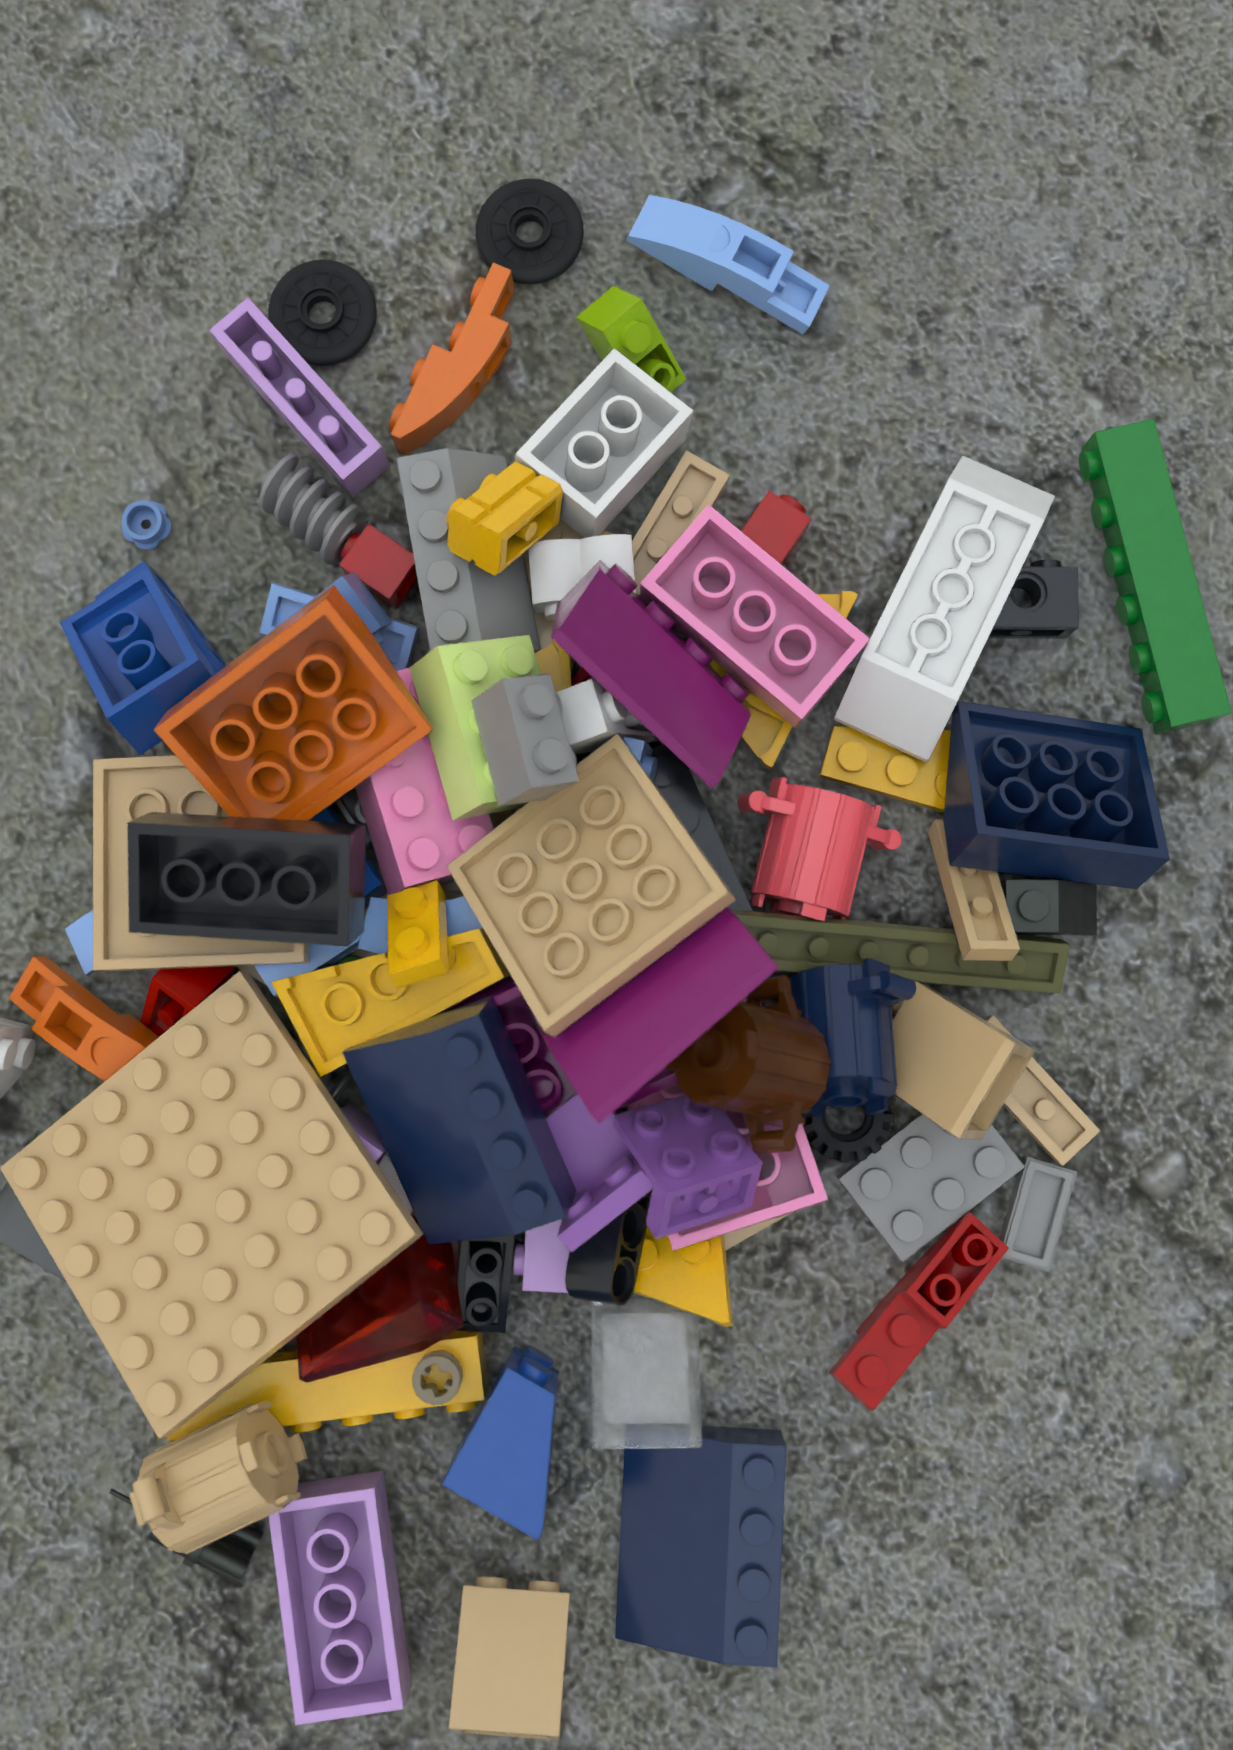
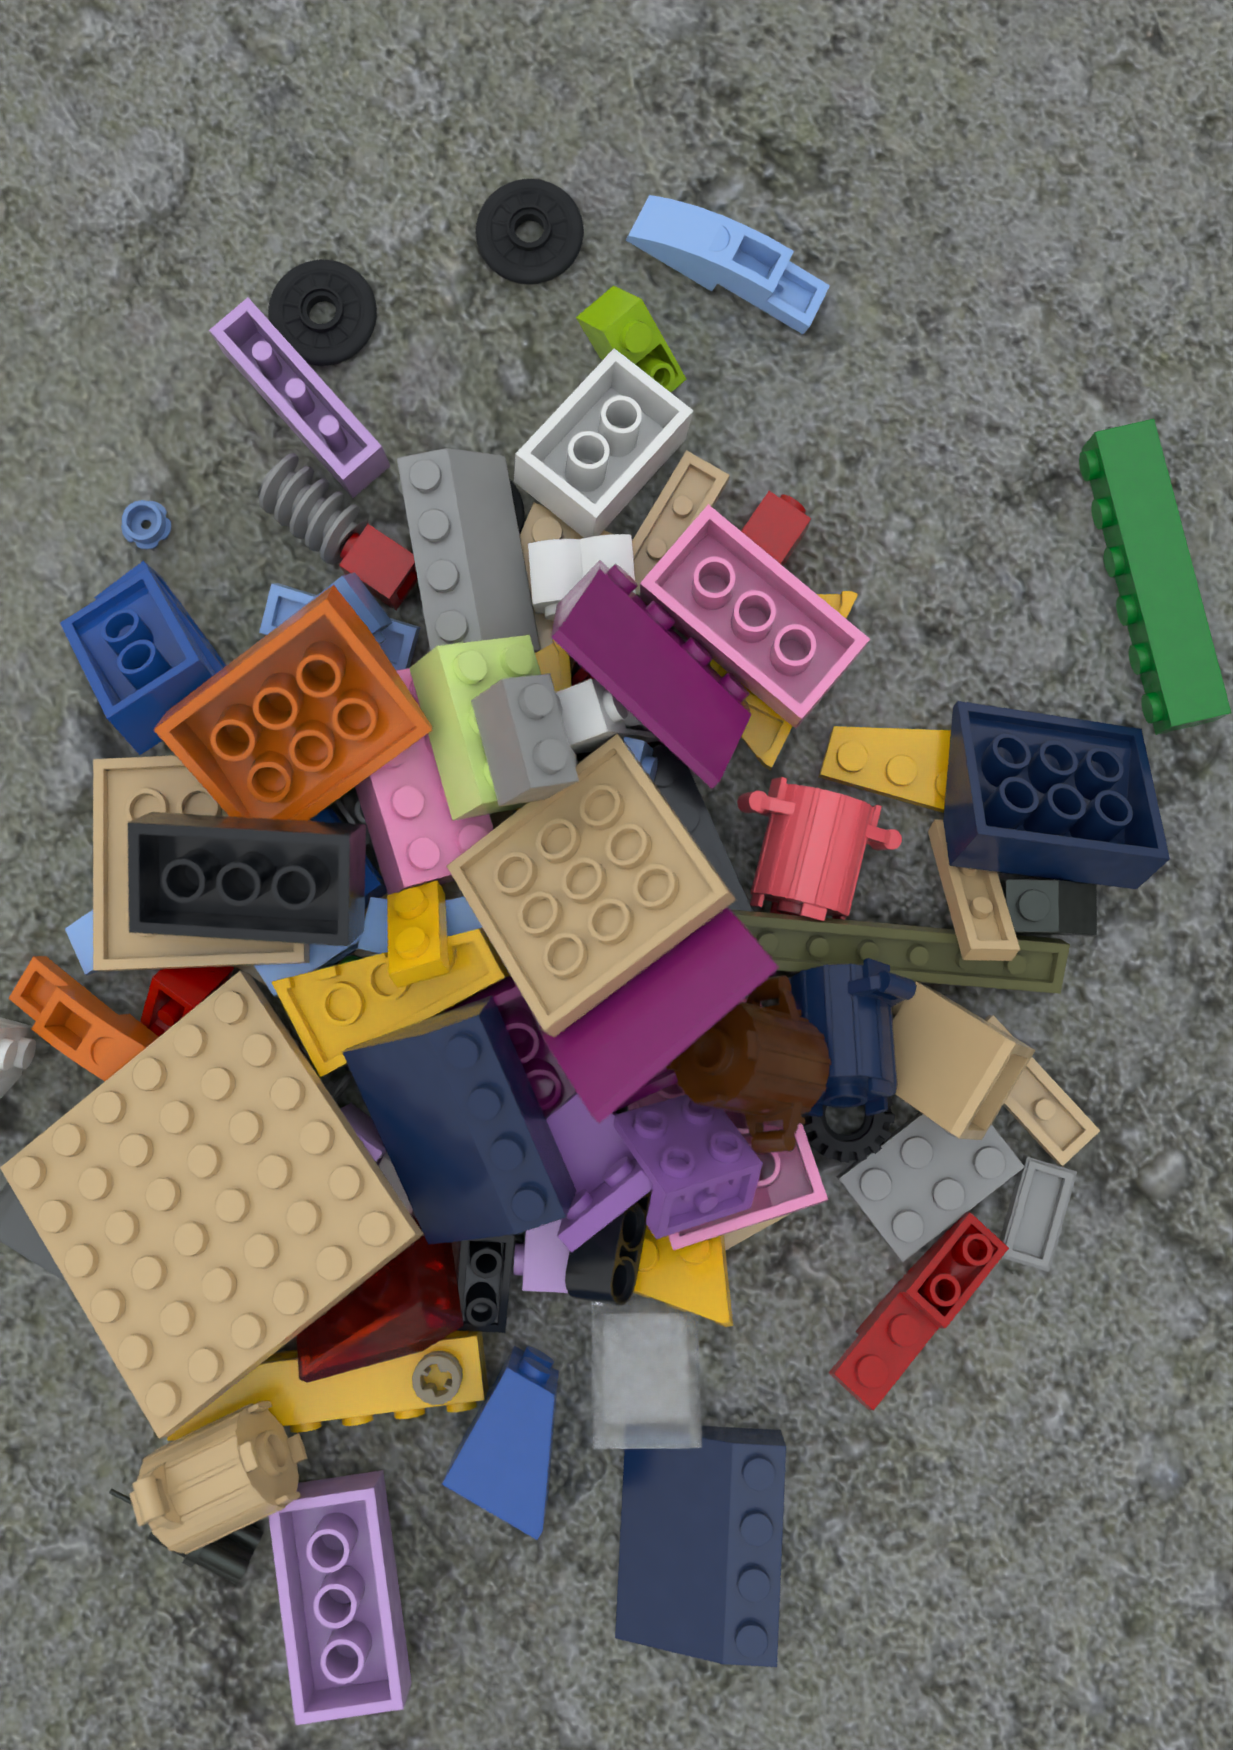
orange slope [389,262,515,455] -> none
yellow brick [446,461,563,576] -> none
tan slope [449,1577,570,1741] -> none
white slope [834,456,1055,763] -> none
black brick [988,559,1079,639] -> none

